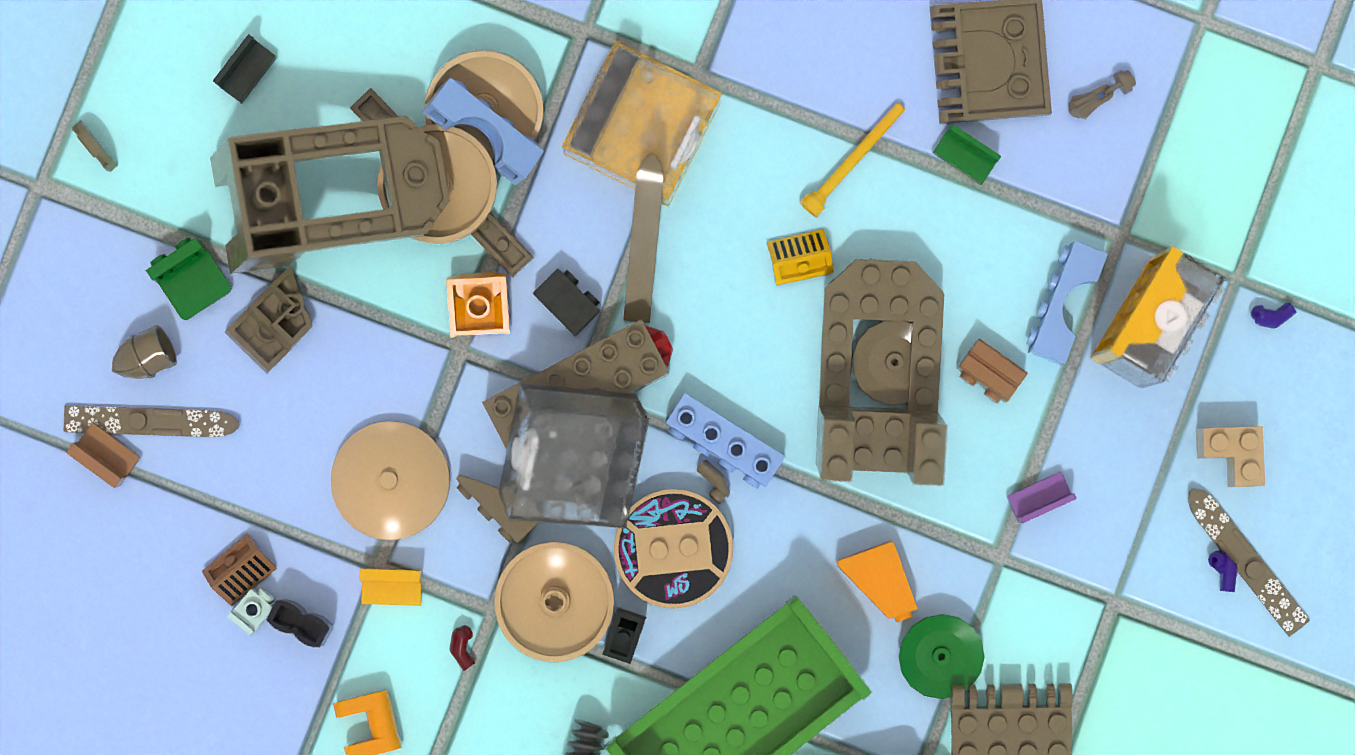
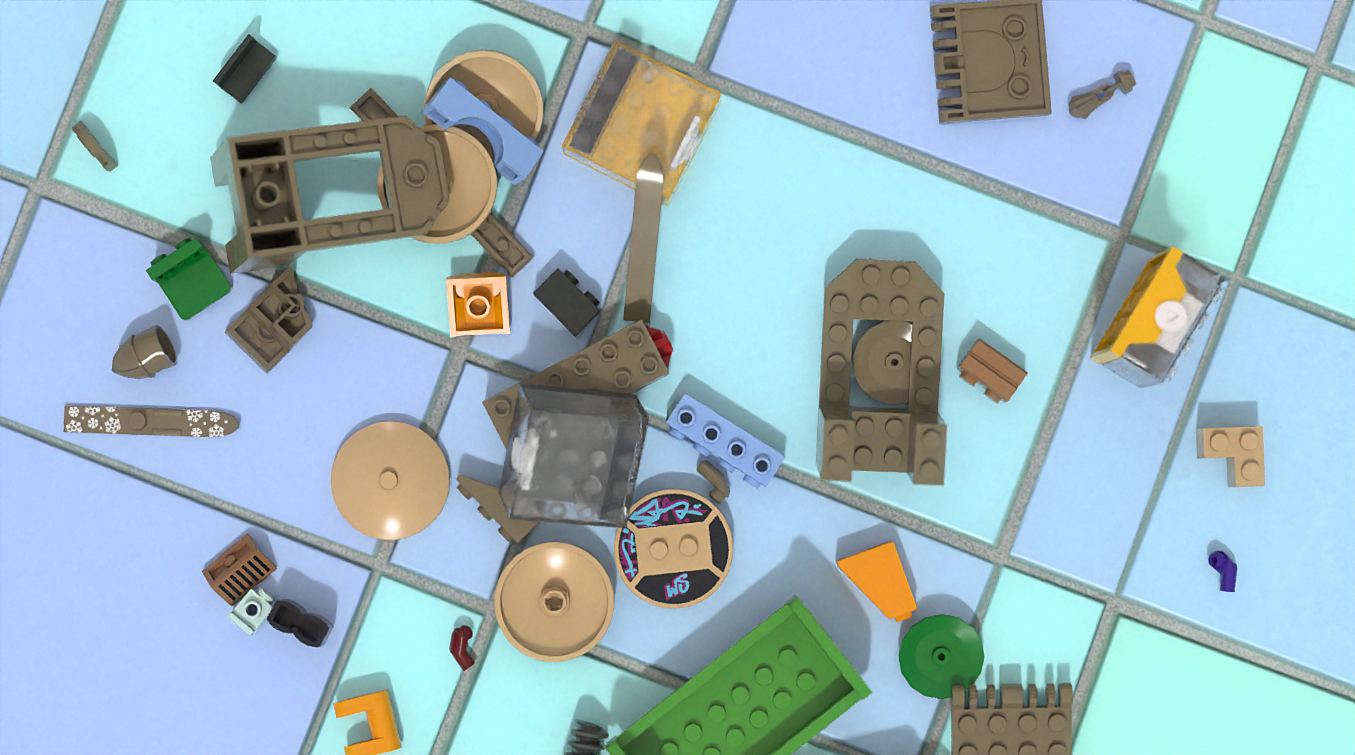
medium nougat panel [66,422,141,488] -> none
yellow panel [359,568,422,606] -> none
pearl dark grey slope [602,607,646,664] -> none
yellow panel [766,229,834,286] -> none
yellow piece [800,103,905,218] -> none
green panel [933,124,1001,185] -> none
medium lavender panel [1006,472,1077,523] -> none
light blue arch [1026,241,1108,365] -> none
dark tan piece [1188,488,1310,637] -> none
dark purple arm [1251,302,1297,329] -> none

